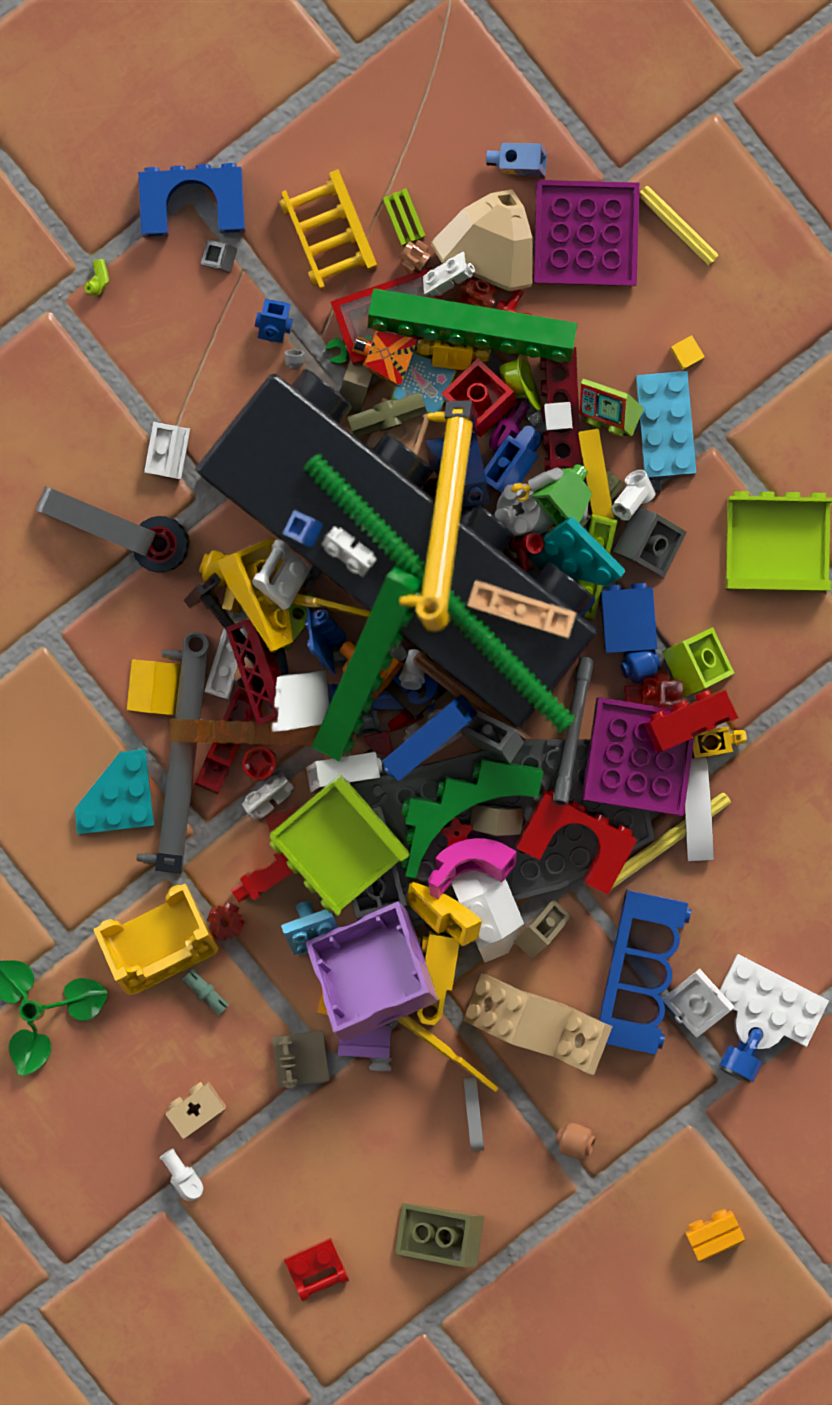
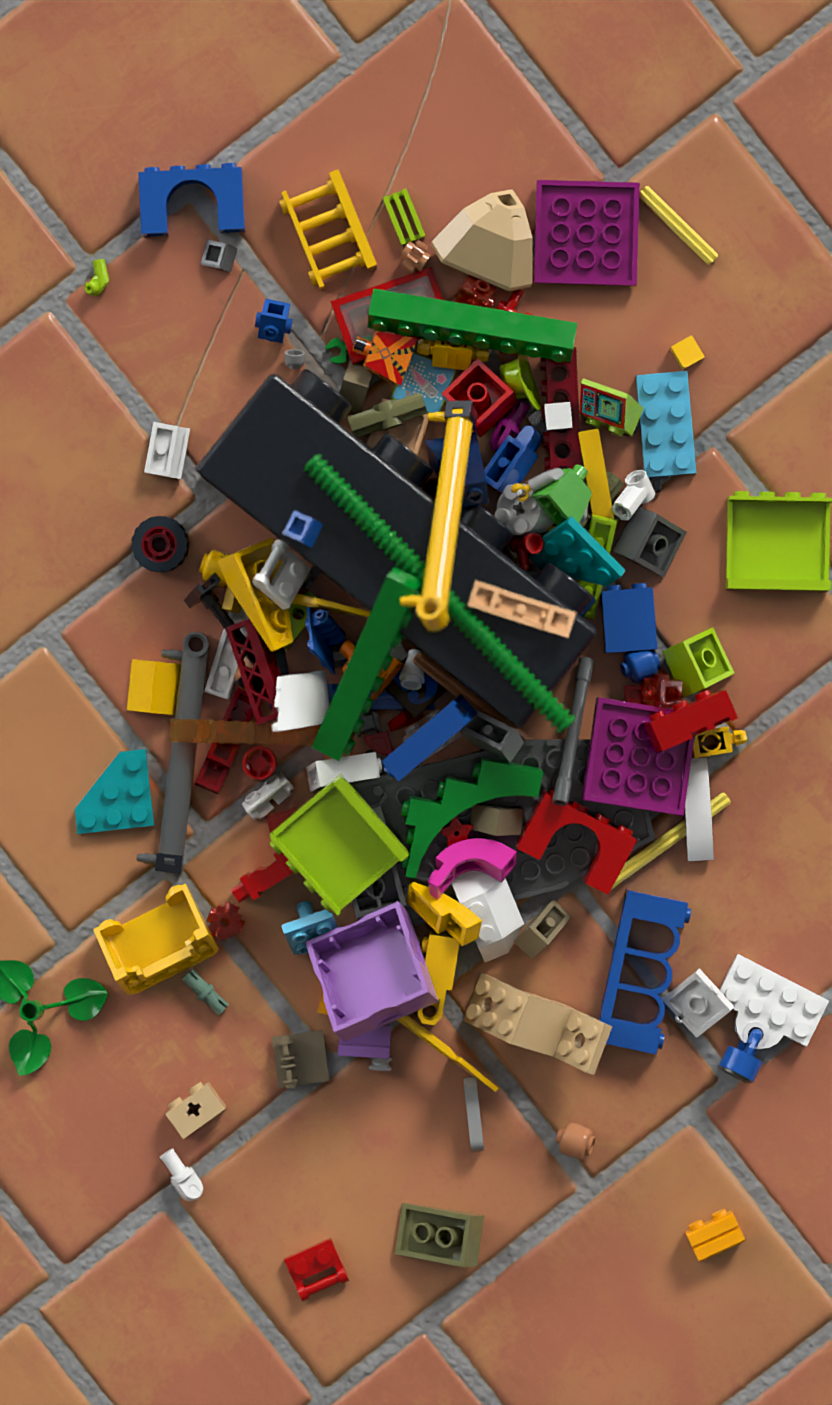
dark grey beam [35,486,156,556] -> none
white hinge [321,527,376,577] -> none
white hinge [423,252,475,296] -> none
medium blue torso [486,143,547,177] -> none

